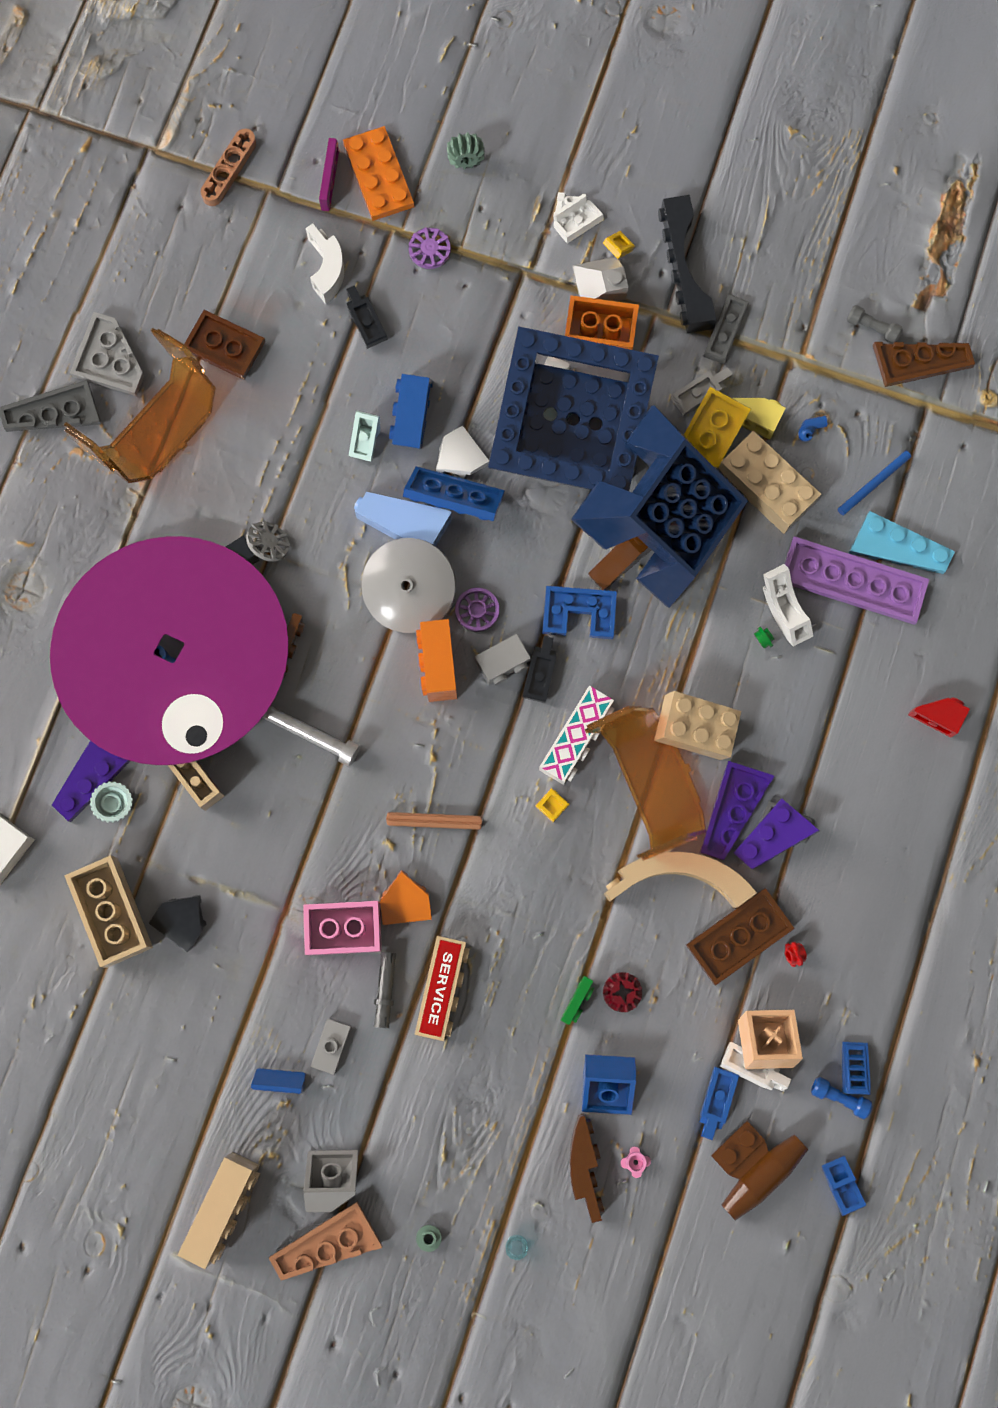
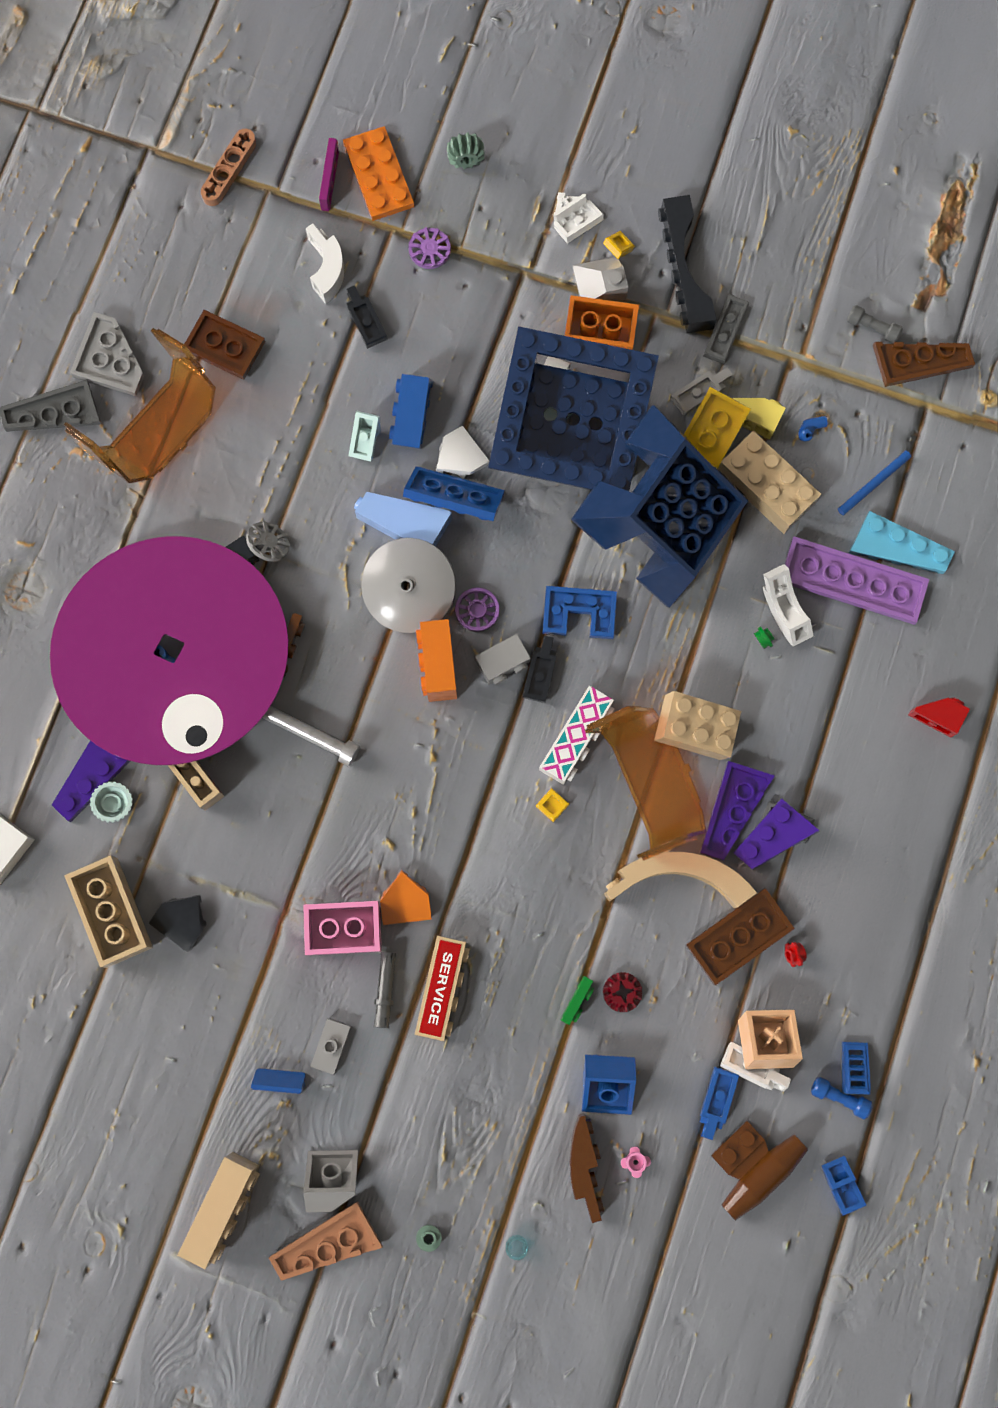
nougat axle [386,812,482,830] -> none
reddish brown slope [588,537,651,590] -> none

